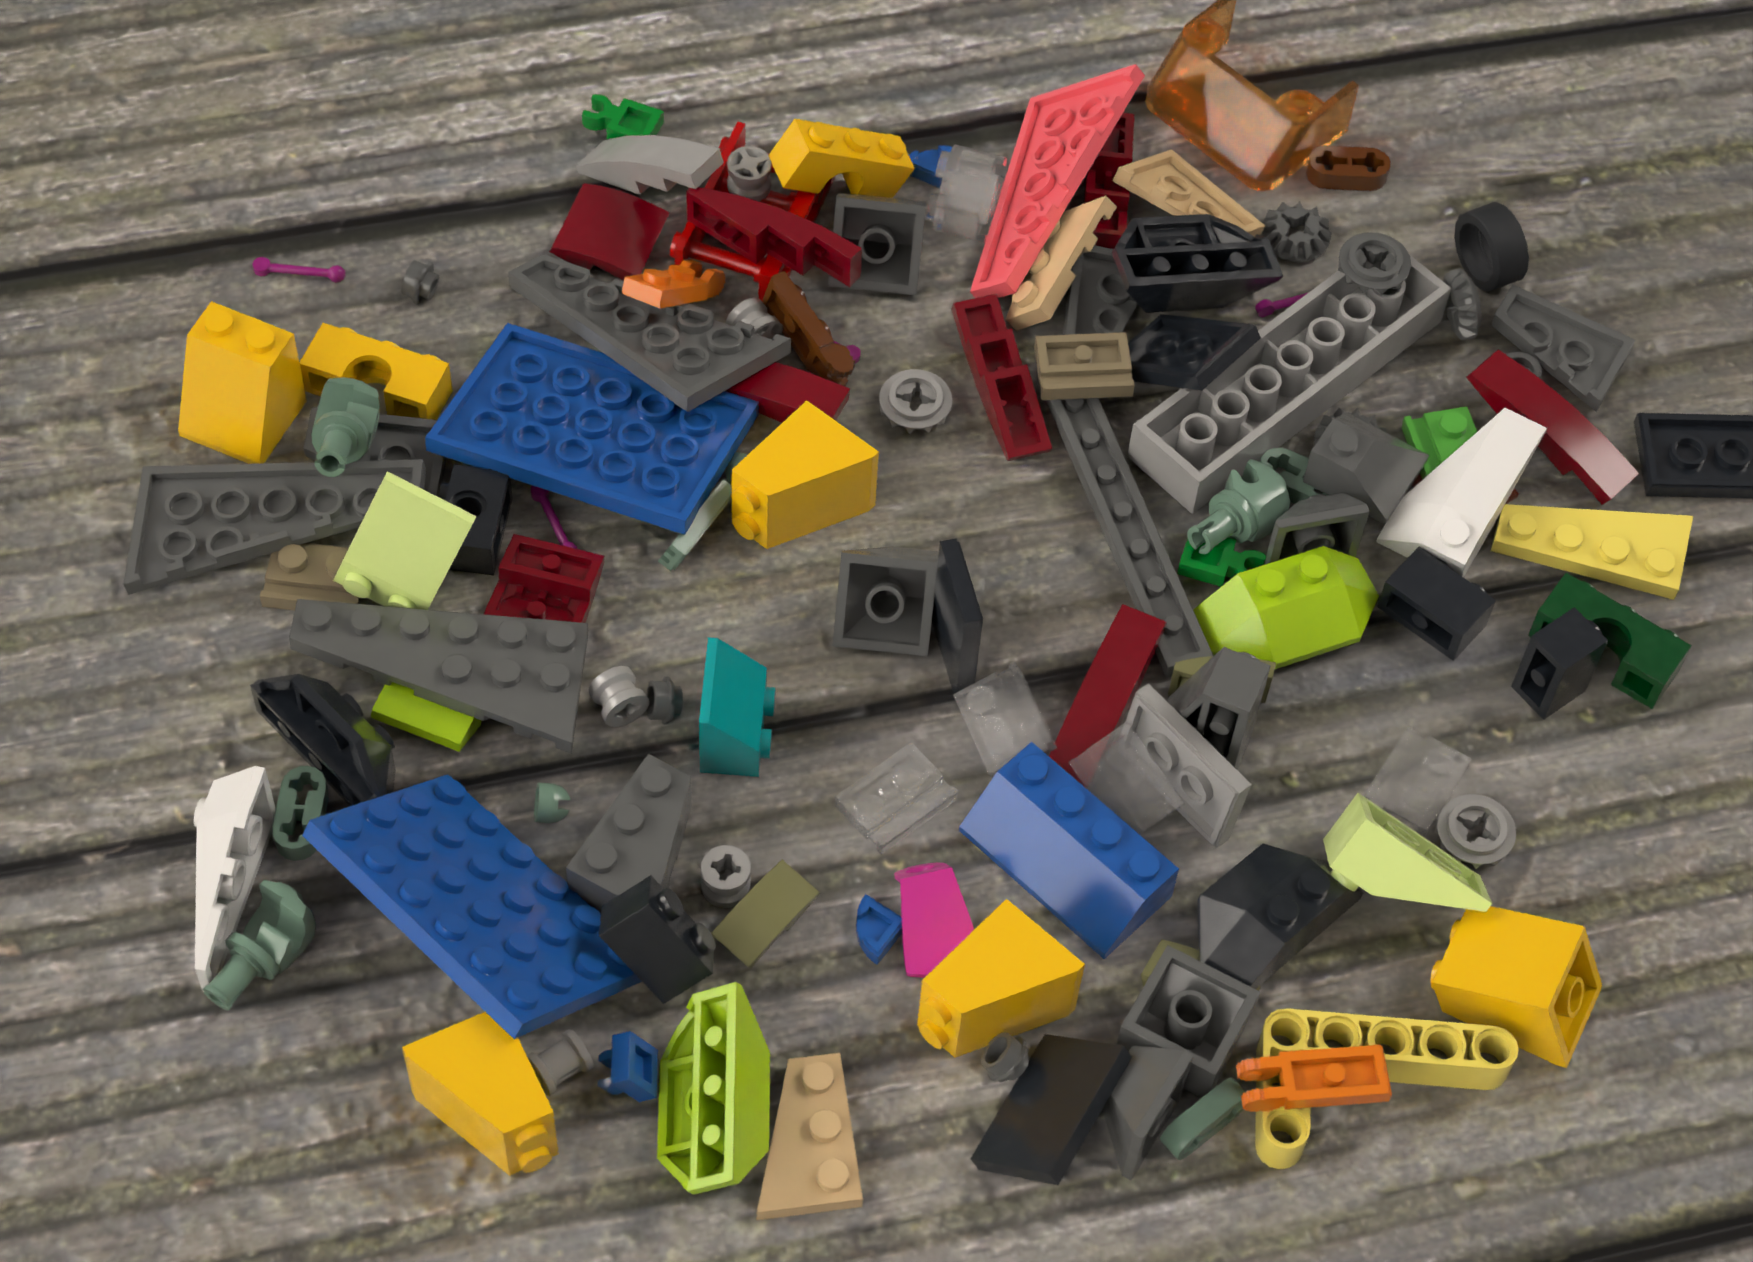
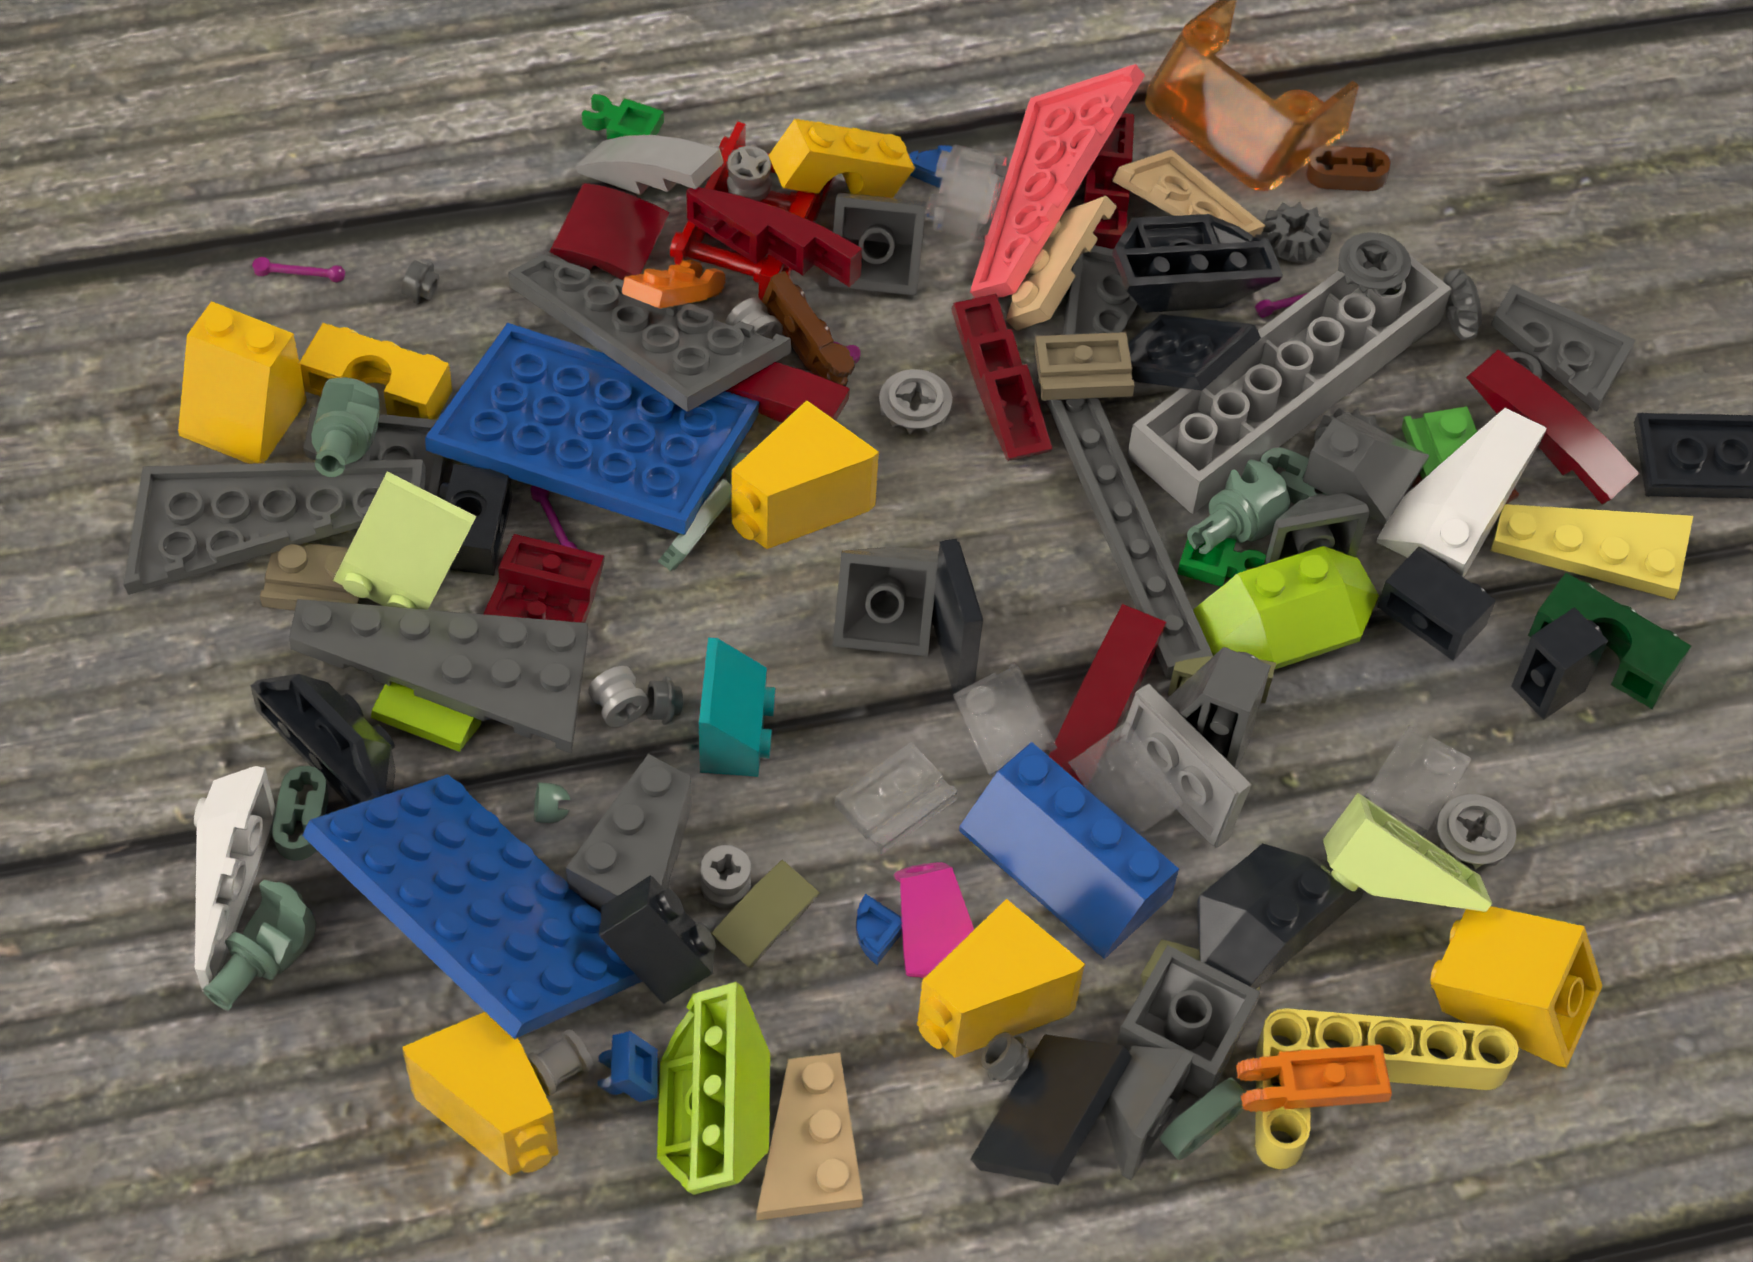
black tyre [1454,202,1529,292] -> none

